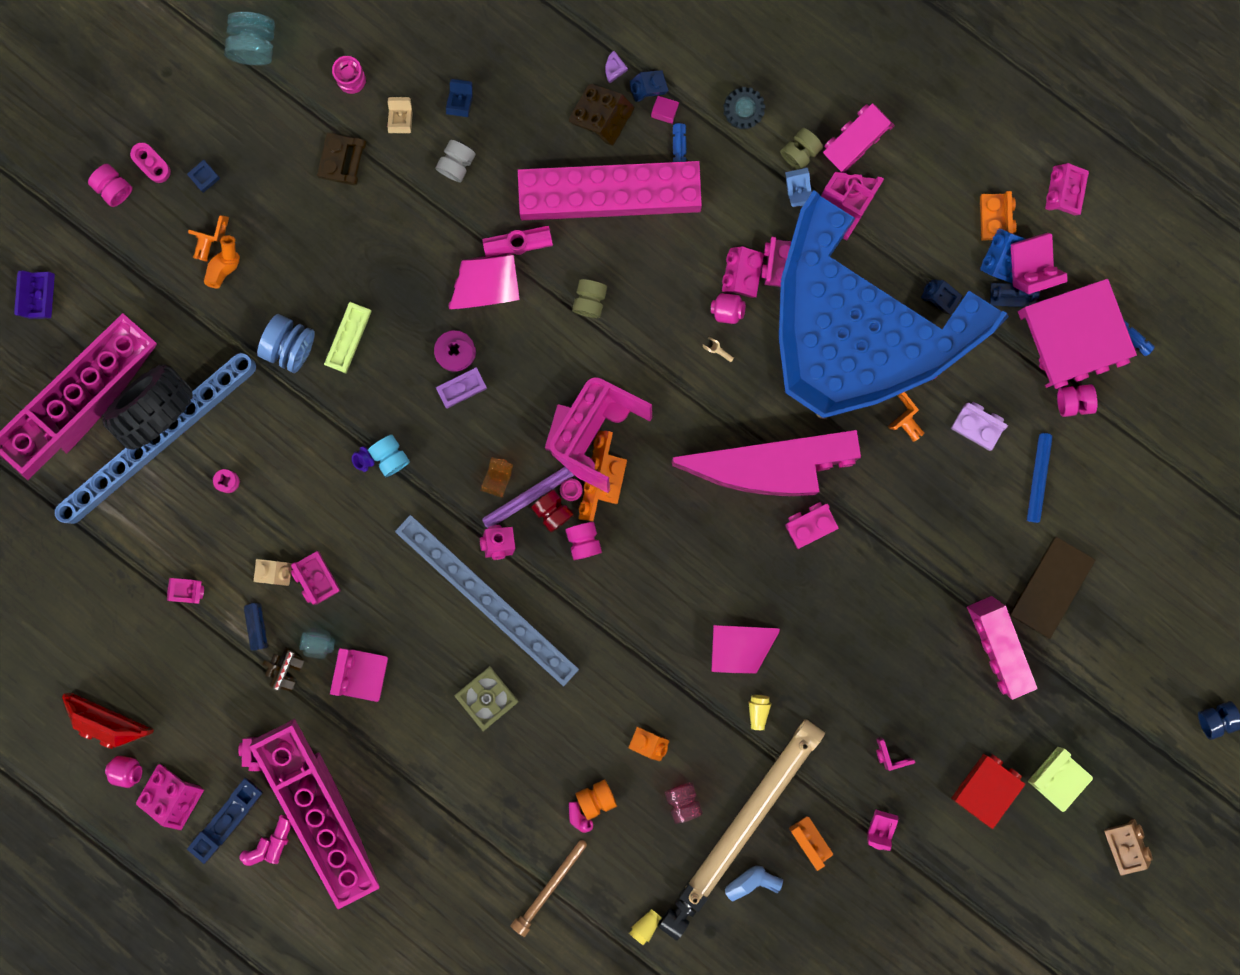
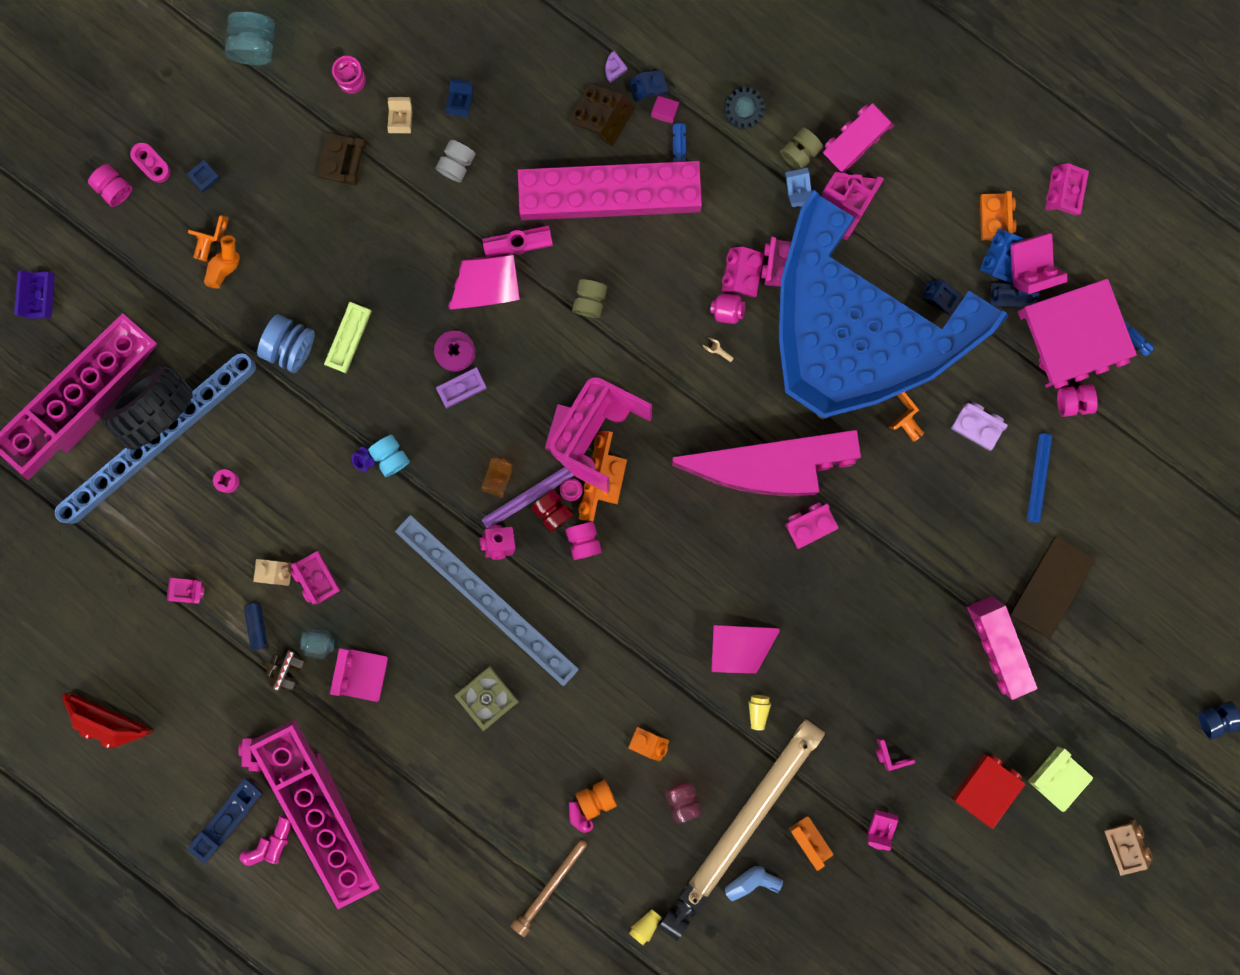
dark pink head [105,756,142,788] -> none
dark pink bracket [136,764,204,830] -> none

